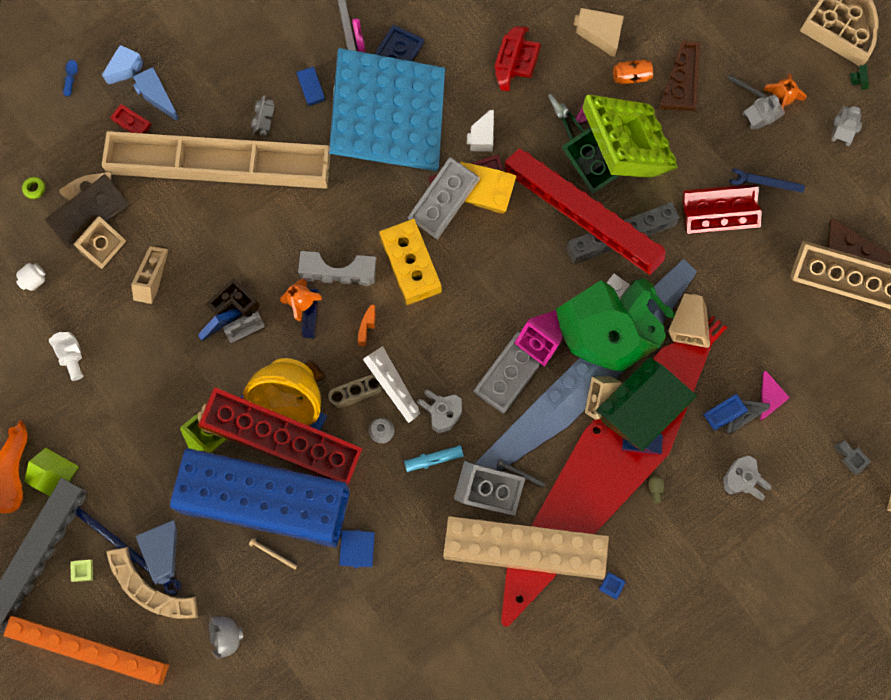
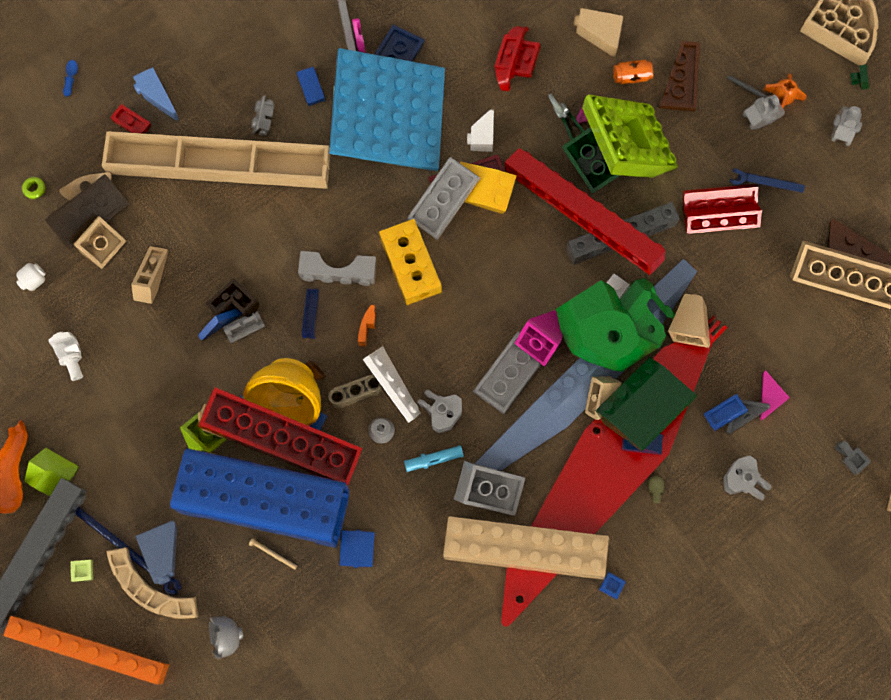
light blue slope [102,45,143,84] -> none
orange piece [280,279,322,321] -> none
dark grey piece [496,459,546,487] -> none

